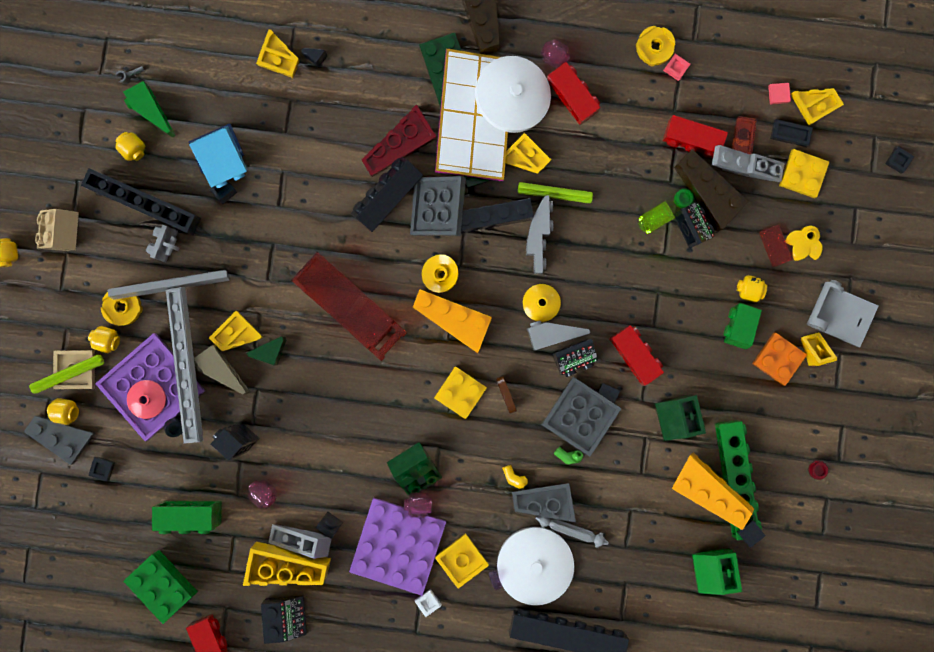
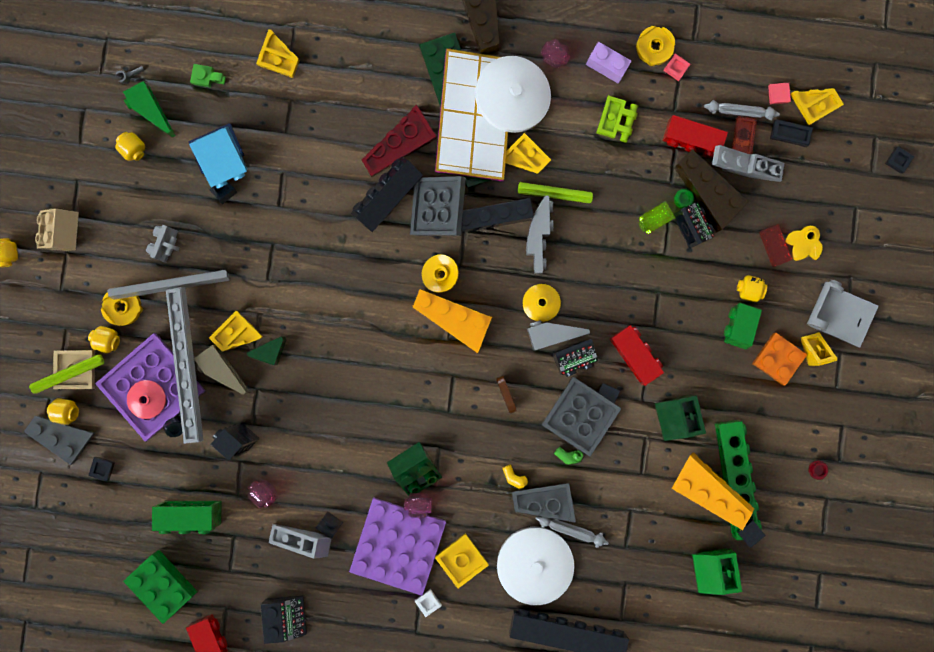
black brick [81,168,201,235] -> none
yellow wedge [243,541,331,586] -> none
clear red windscreen [291,252,407,361] -> none
black slope [301,48,327,67] -> none
yellow plate [434,366,487,419] -> none
clear purple tile [489,570,502,591] -> none
red brick [547,62,601,125] -> none
yellow plate [779,149,829,198] -> none
none -> bright green plate [190,64,226,88]
none -> lavender brick [586,42,631,83]
none -> lime plate [596,95,638,143]
none -> light grey wheel [704,100,780,120]

